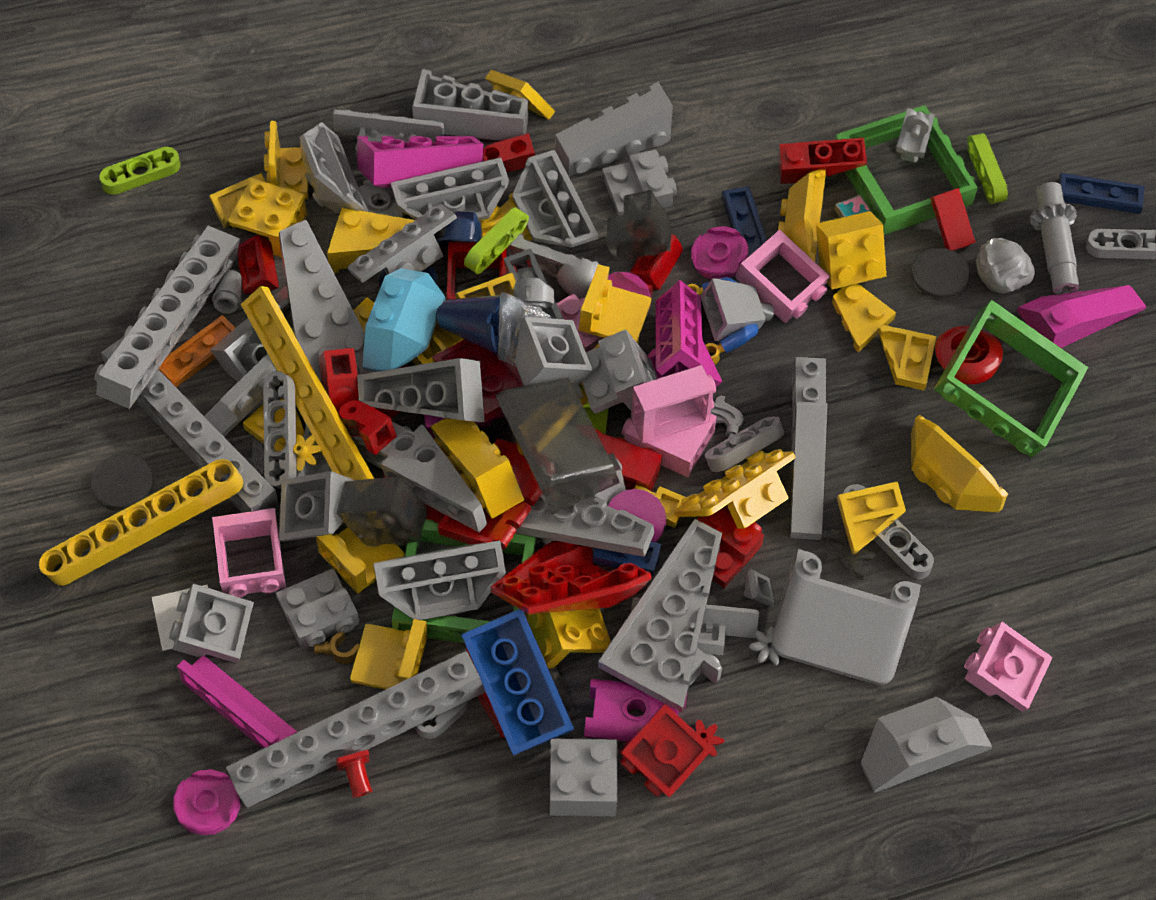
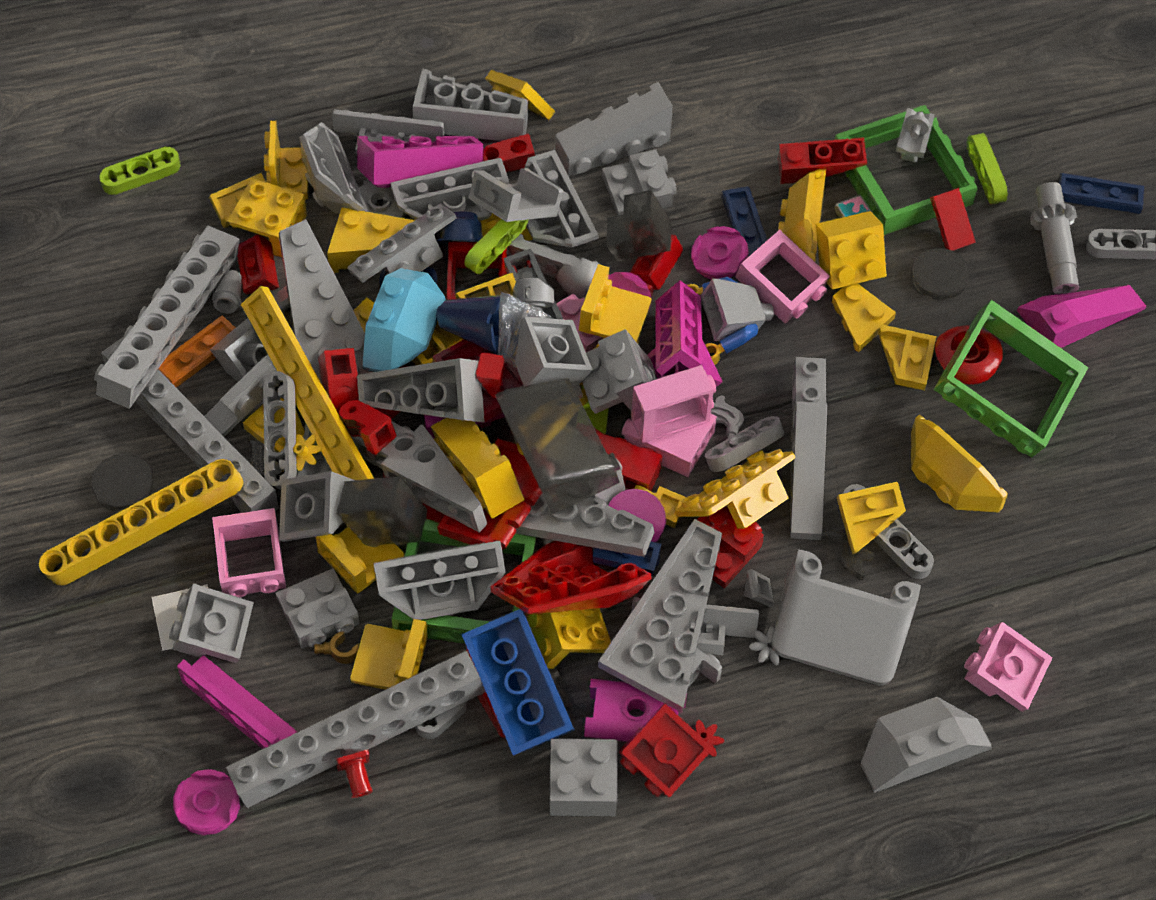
light grey hair [976,238,1035,294] -> none
none -> light grey panel [468,168,563,222]
none -> red slope [476,353,504,398]

